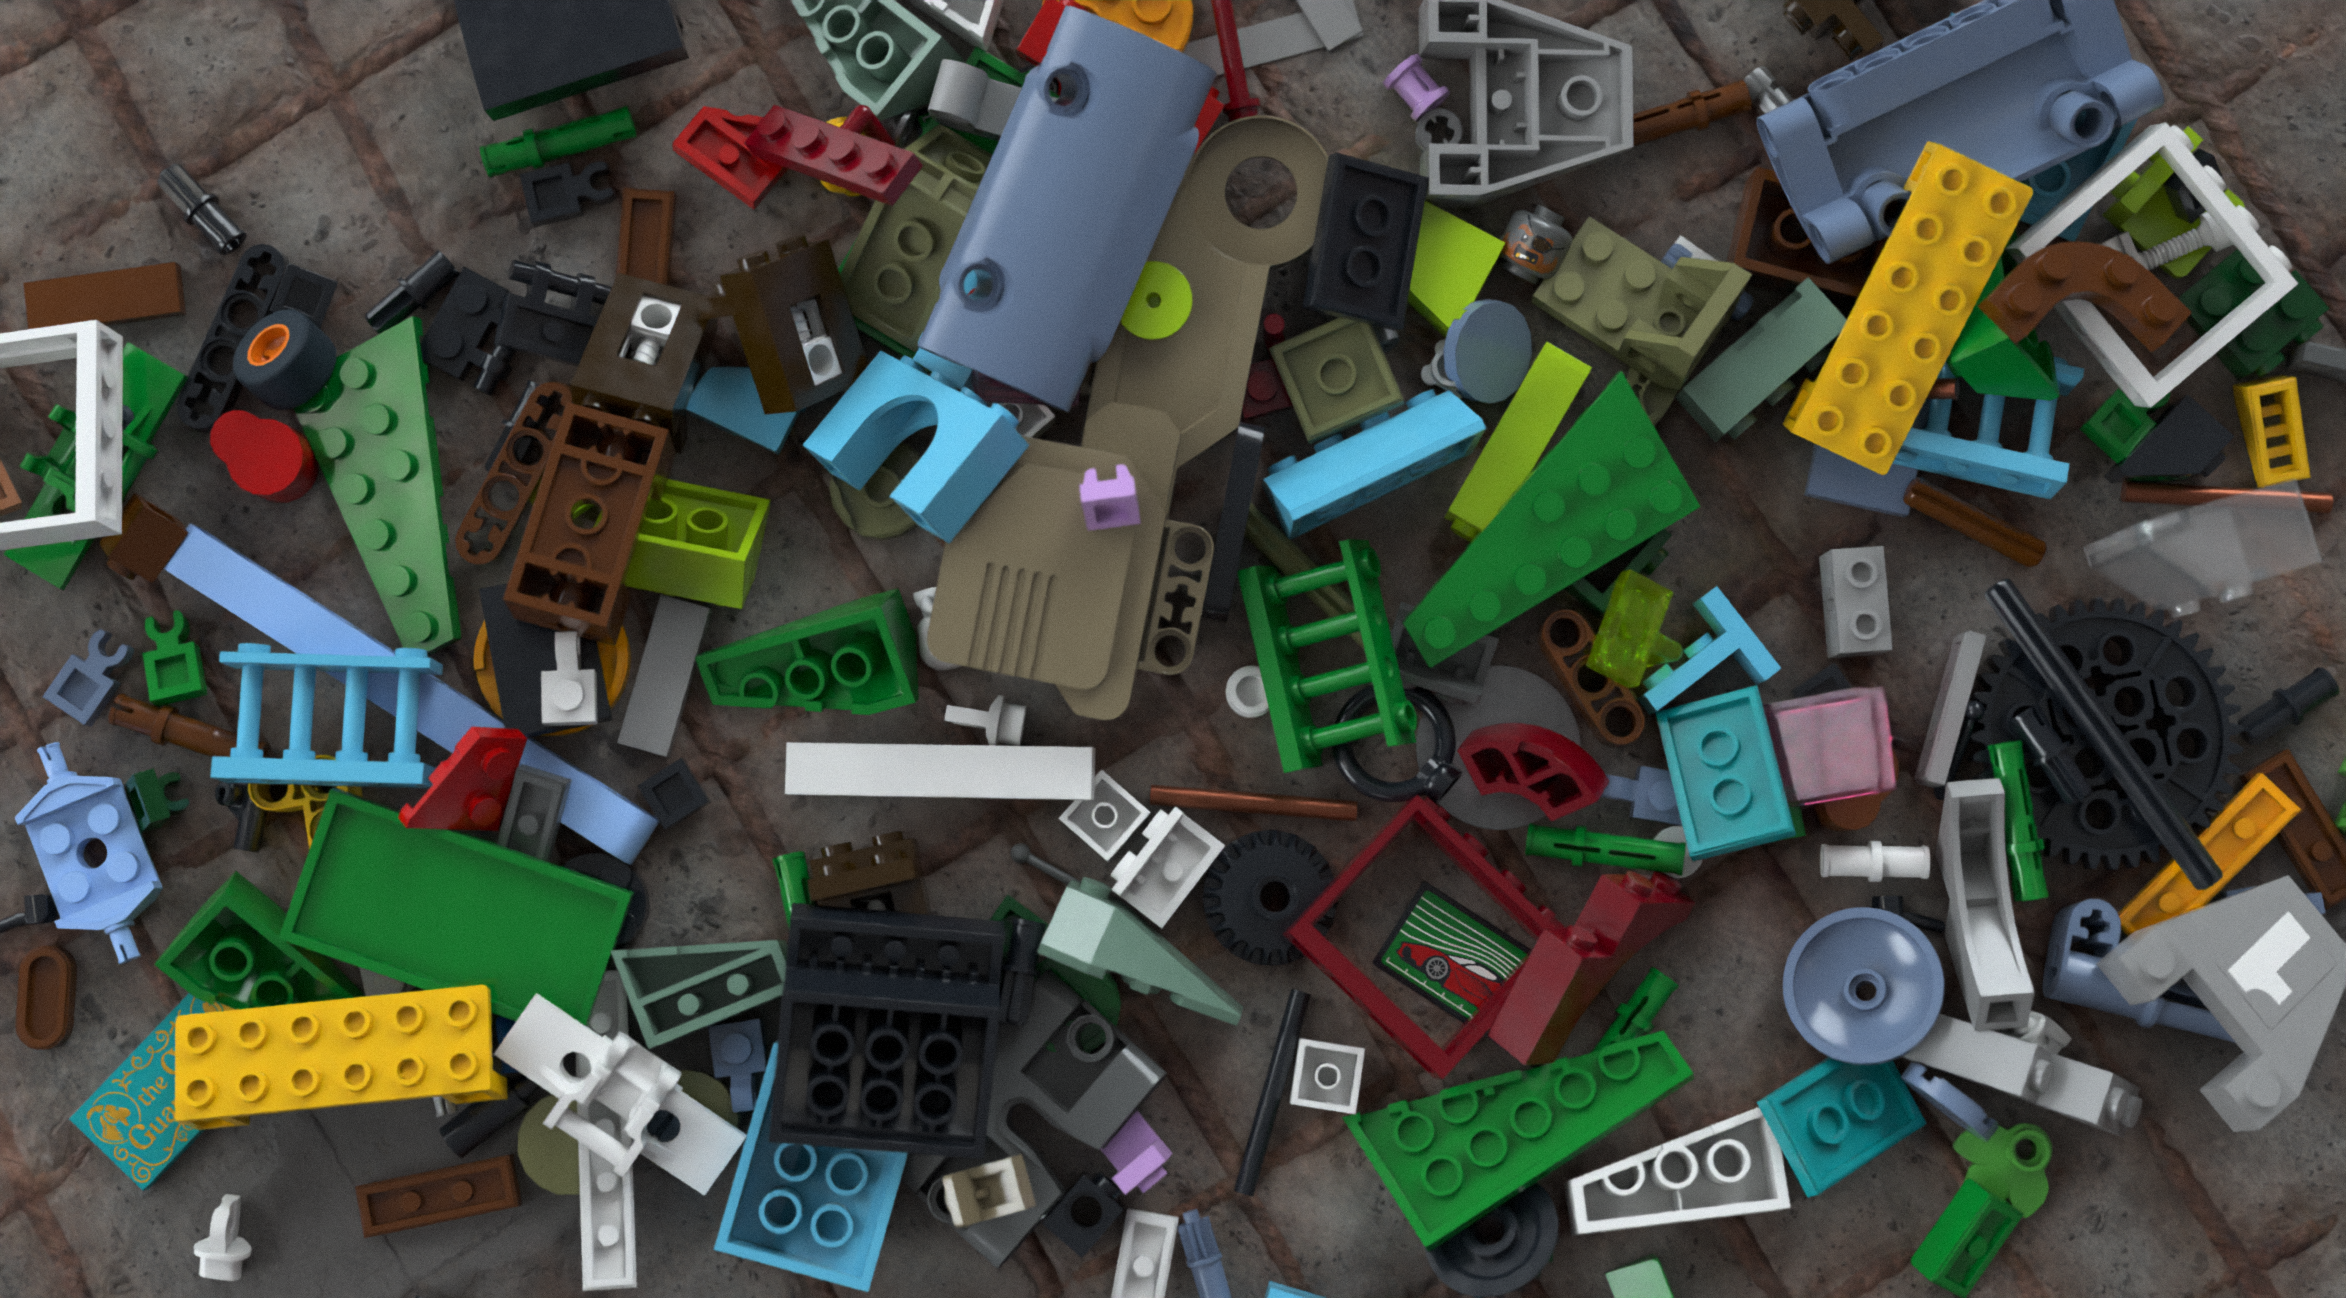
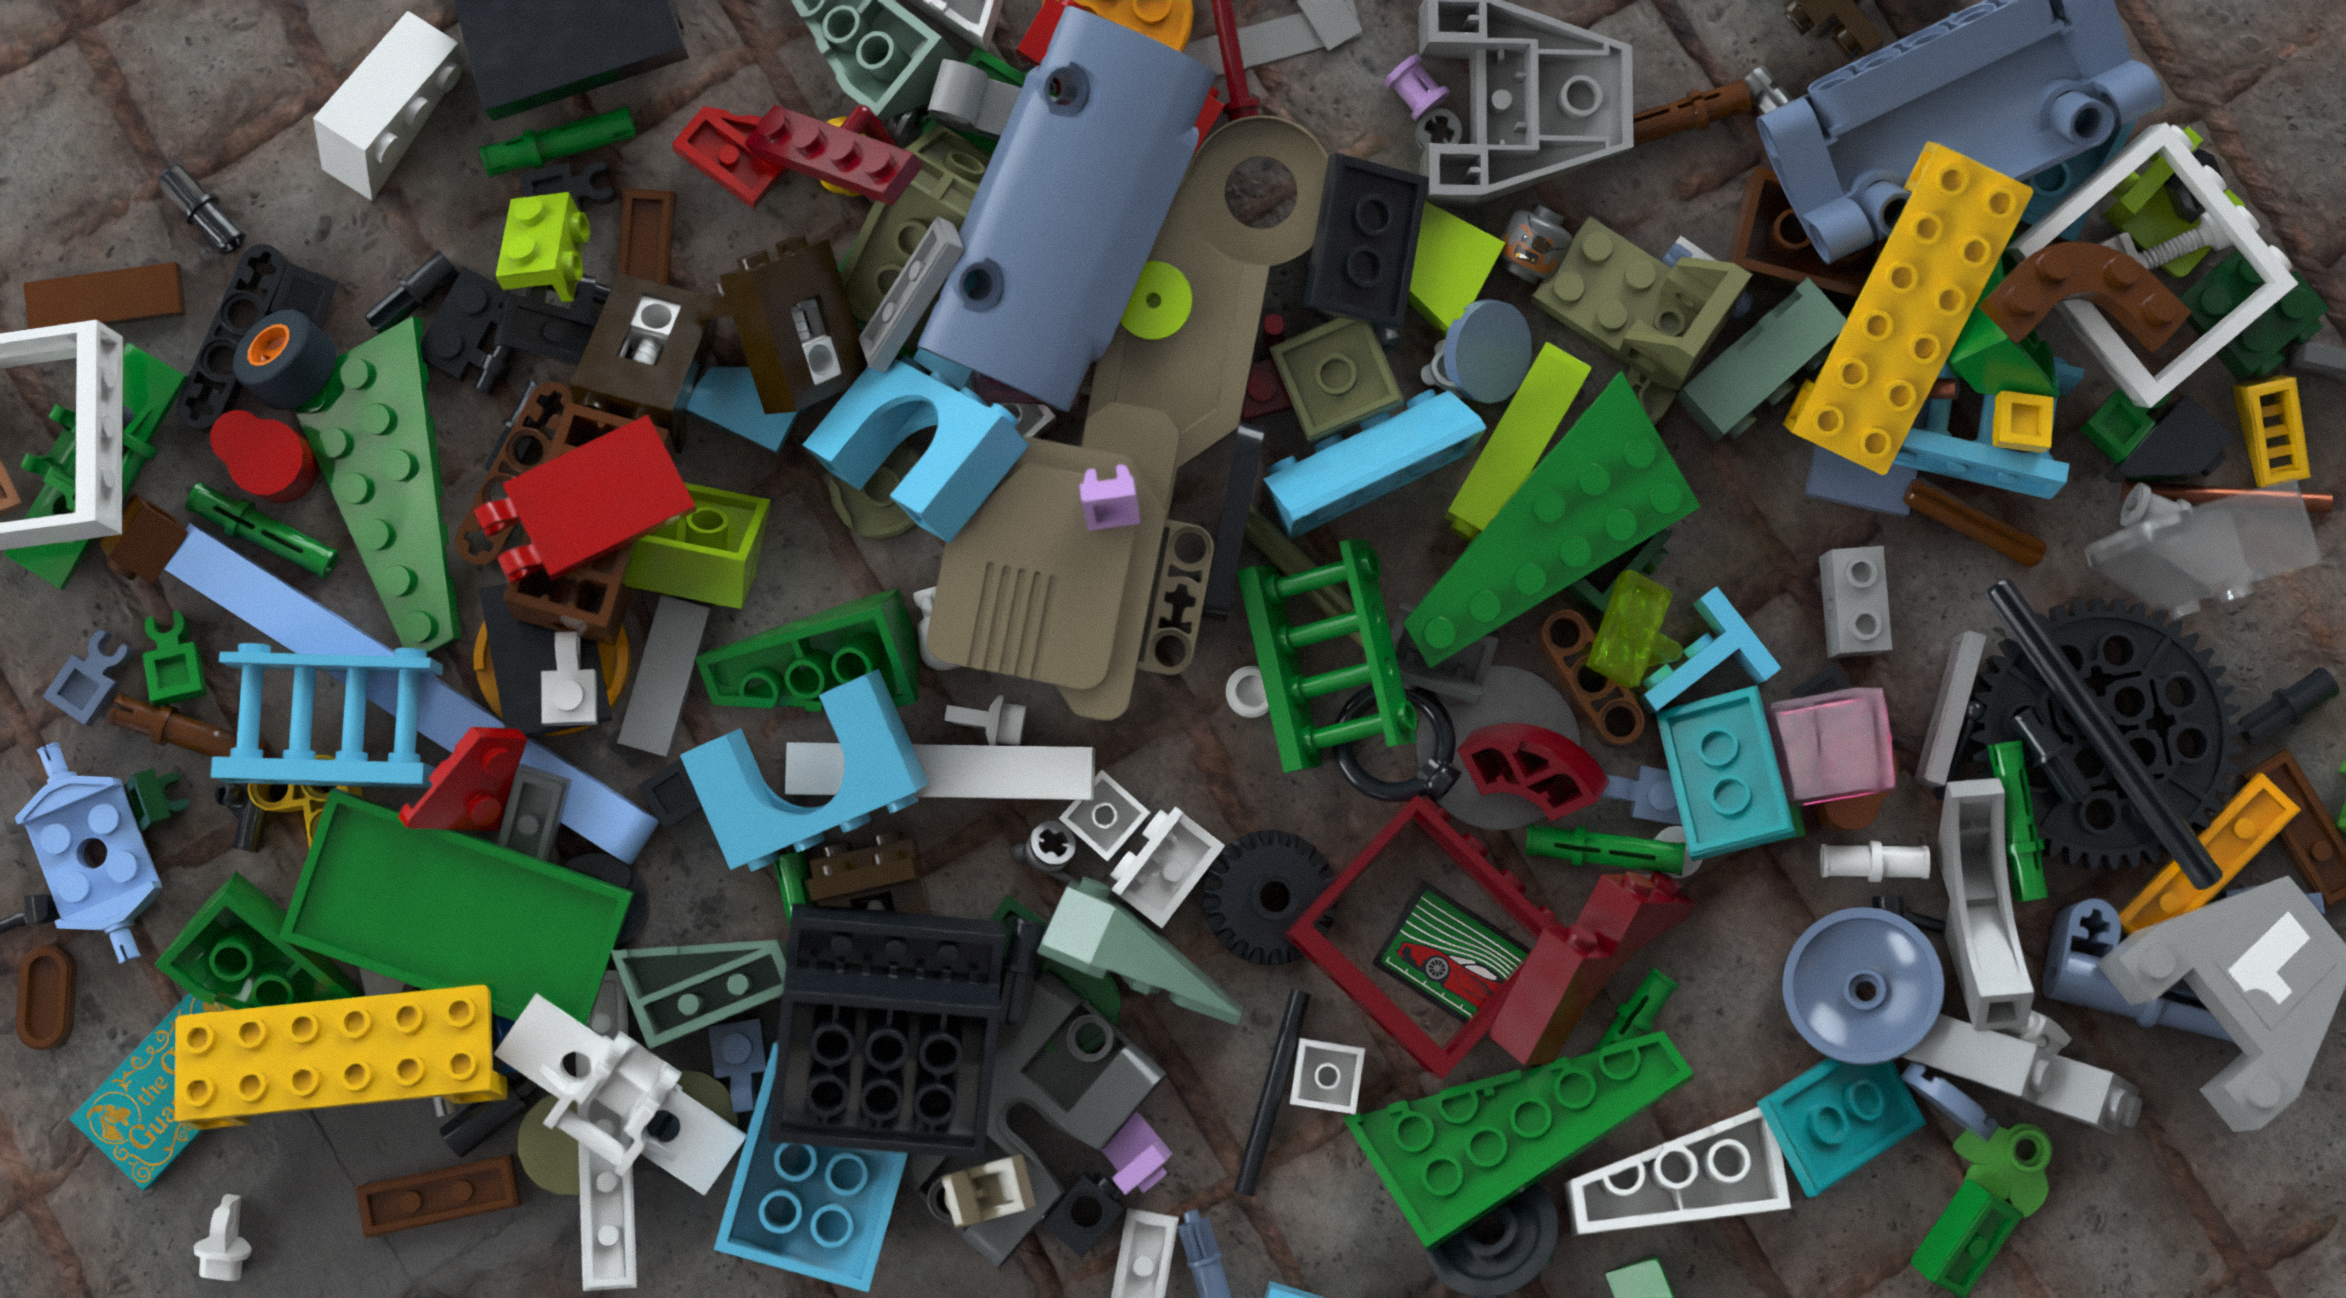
copper bar [1150,784,1358,822] -> none
none -> green pin [185,481,340,579]
none -> white wedge [313,11,462,201]
none -> red tile [473,414,697,584]
none -> lime bracket [496,192,590,302]
none -> medium azure arch [680,669,929,872]
none -> light grey tile [858,217,965,373]
none -> flat silver bush [1024,821,1076,873]
none -> yellow tile [1991,391,2054,453]
none -> light grey bush [2120,483,2191,545]

